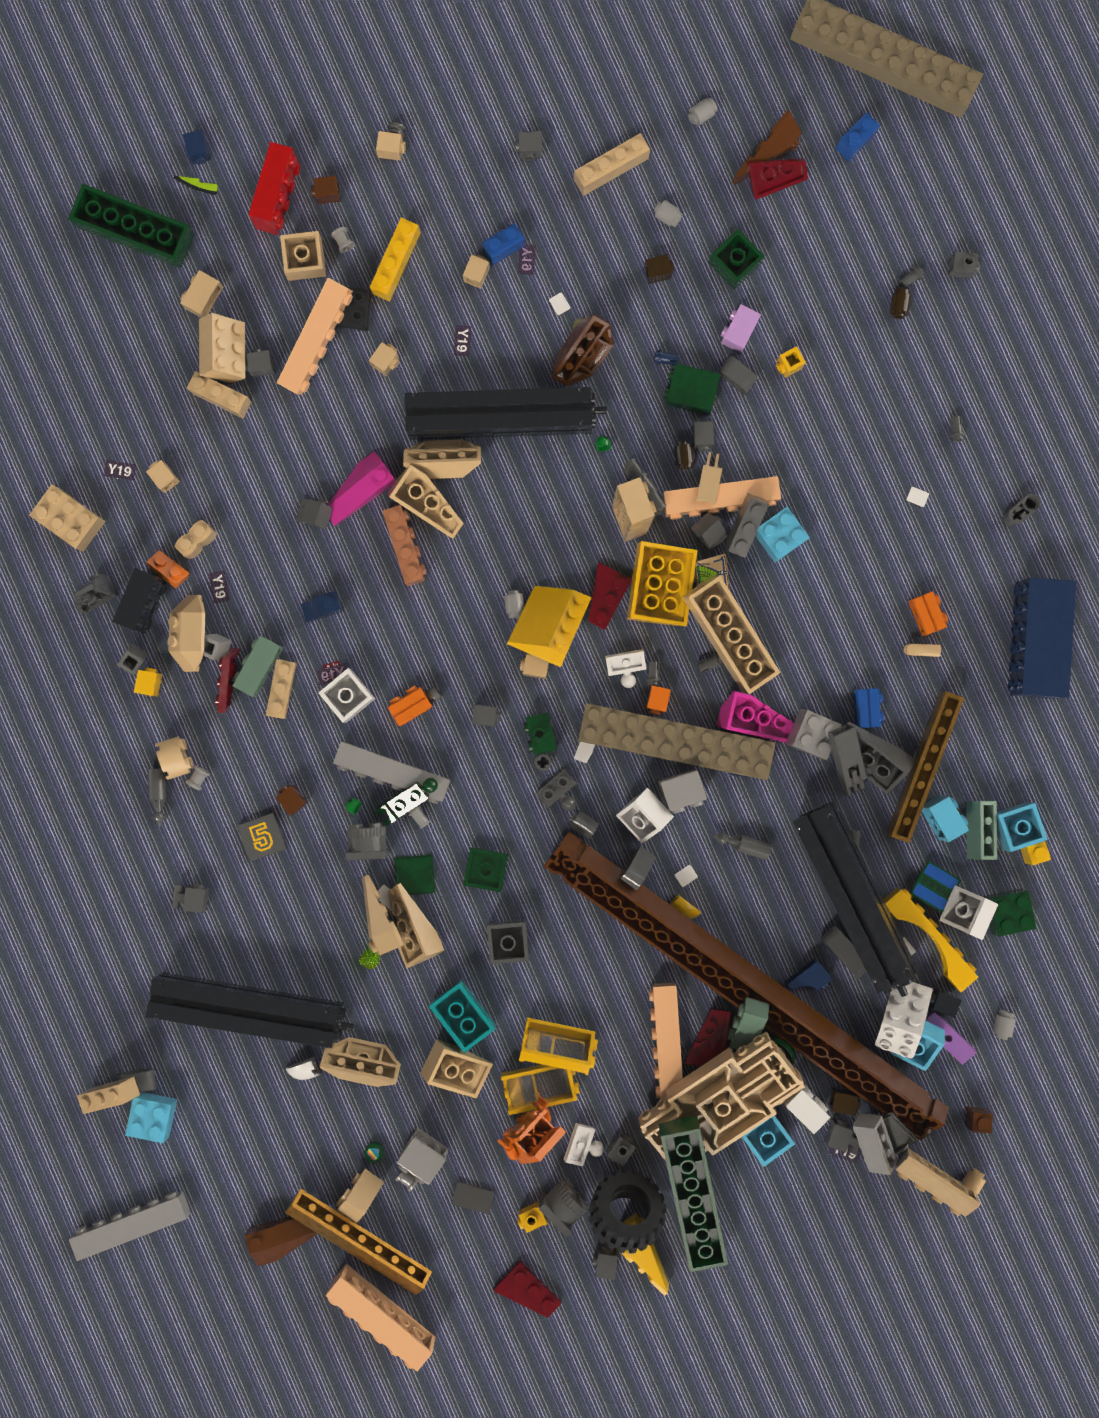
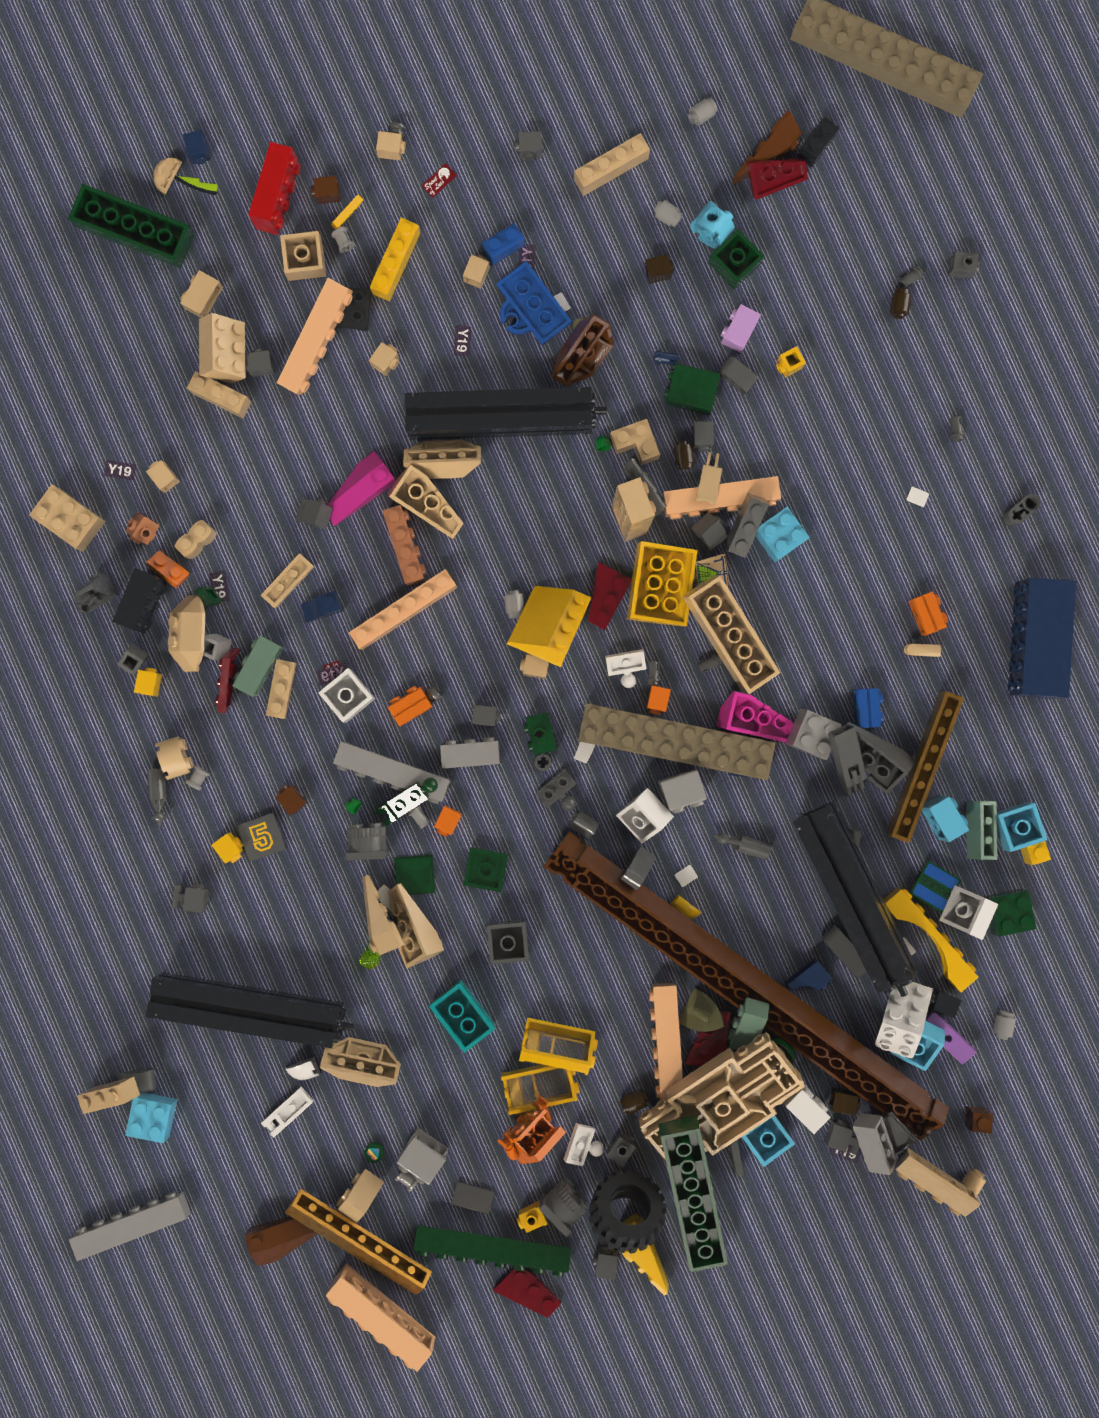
tan slope [420,1039,493,1099] -> none
blue brick [835,113,881,162] -> none
none -> nougat brick [125,512,159,545]
none -> tan plate [154,158,183,195]
none -> dark green tile [196,587,222,606]
none -> yellow brick [212,832,245,864]
none -> tan plate [261,553,314,609]
none -> white plate [261,1086,314,1138]
none -> yellow tile [331,195,363,230]
none -> light nougat brick [349,569,458,650]
none -> dark green brick [414,1225,572,1277]
none -> dark red sticker [422,163,457,198]
none -> orange brick [434,805,462,837]
none -> light grey brick [440,737,500,769]
none -> blue plate [496,261,572,346]
none -> tan brick [610,419,660,465]
none -> dark brown brick [619,1088,650,1114]
none -> olive shield [679,988,725,1032]
none -> medium azure brick [690,201,735,249]
none -> dark grey tile [729,1140,744,1176]
none -> black brick [798,116,839,167]

